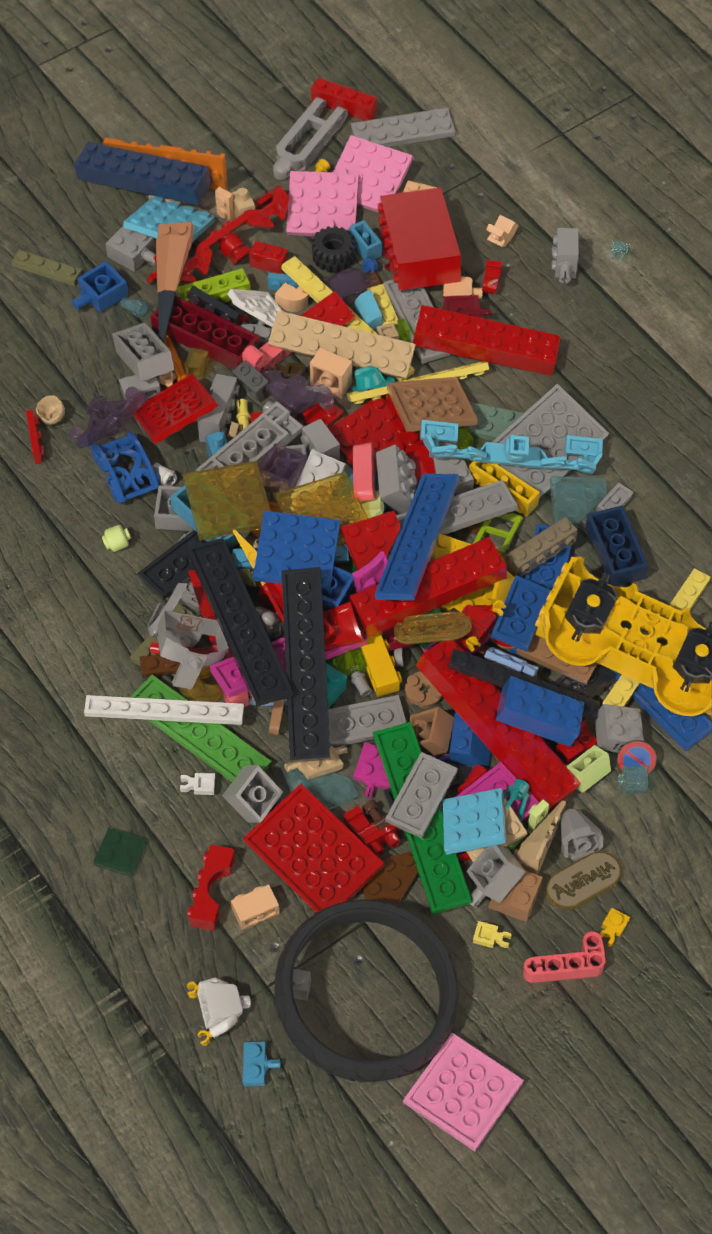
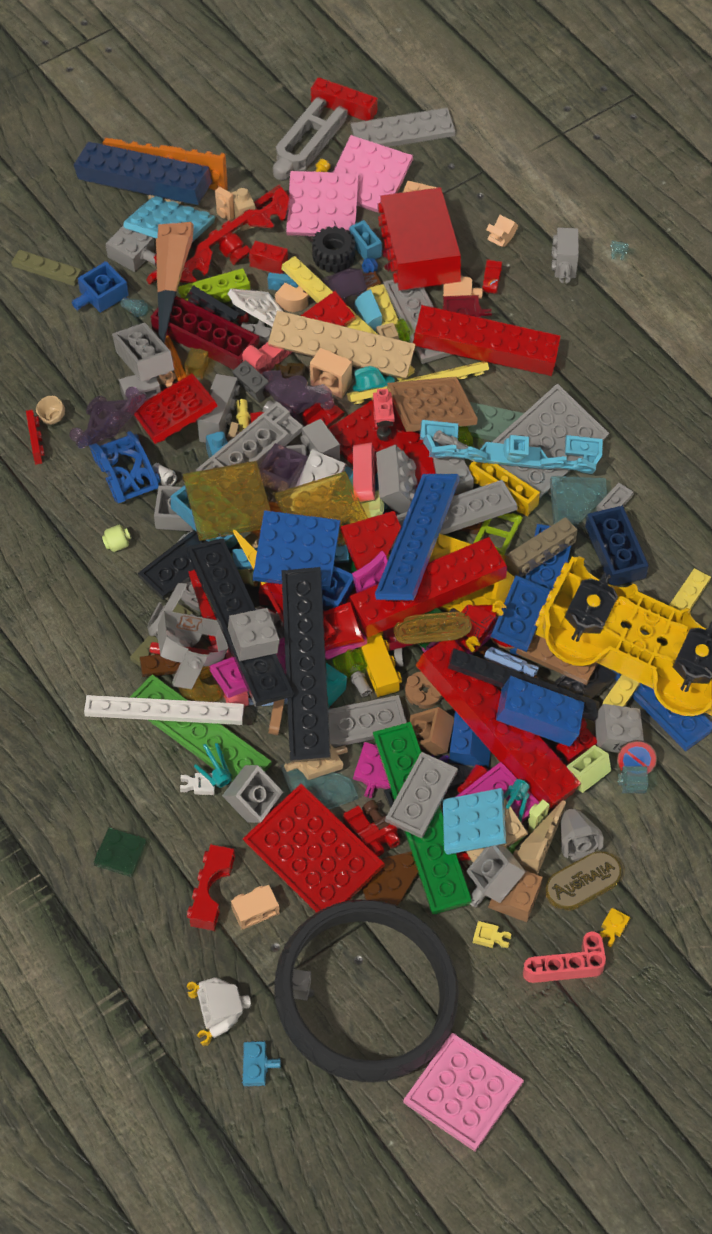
none -> teal plant [194,743,232,788]
none -> light grey brick [228,608,279,661]
none -> coral hips [373,388,394,441]
none -> light grey pin [433,430,468,449]

